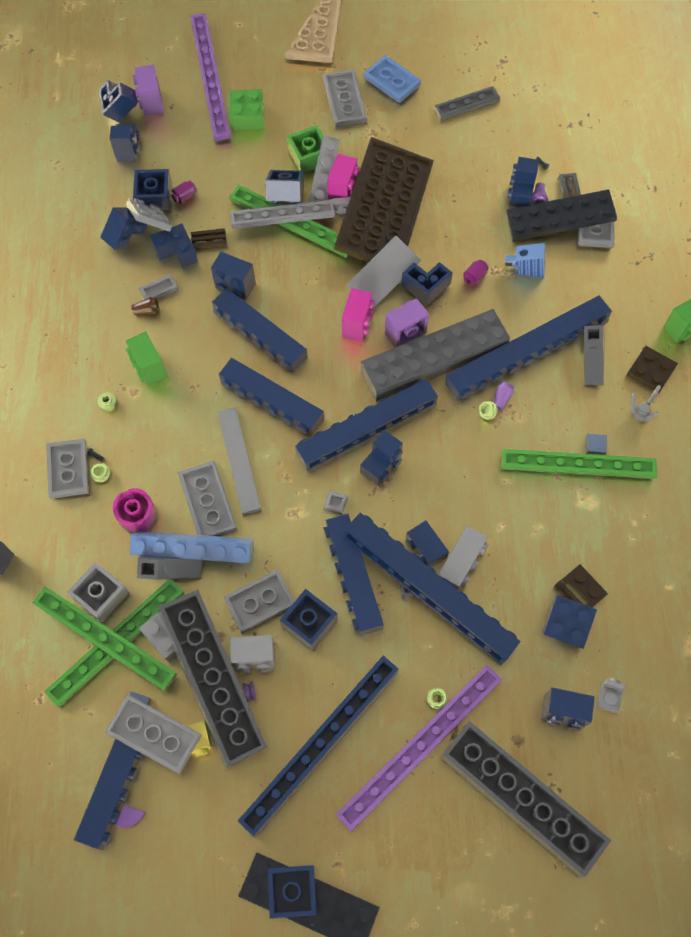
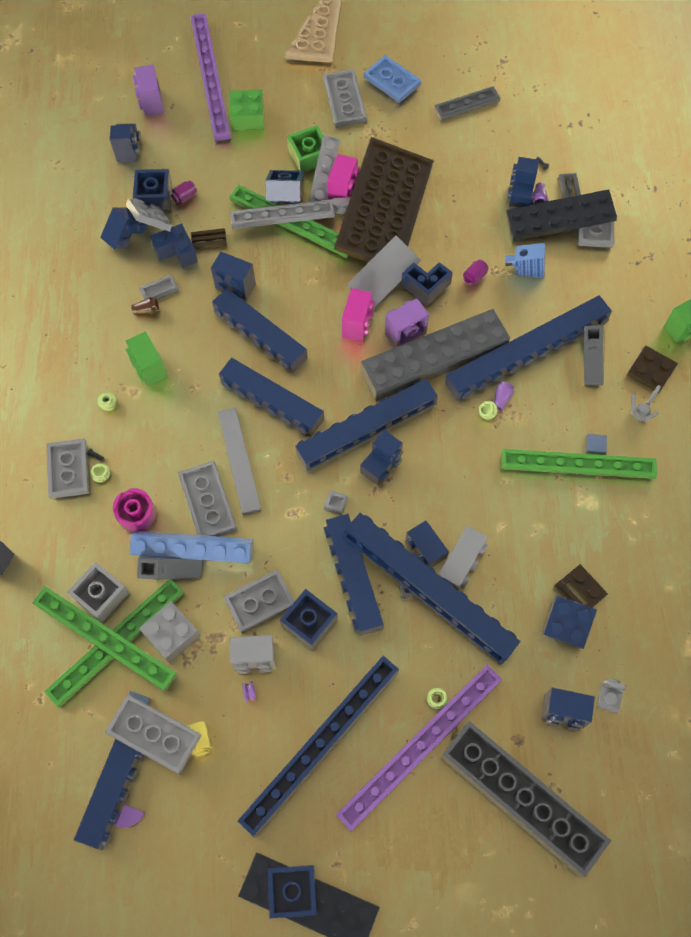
dark blue brick [98,80,138,123] -> none
dark grey brick [158,590,267,767] -> none

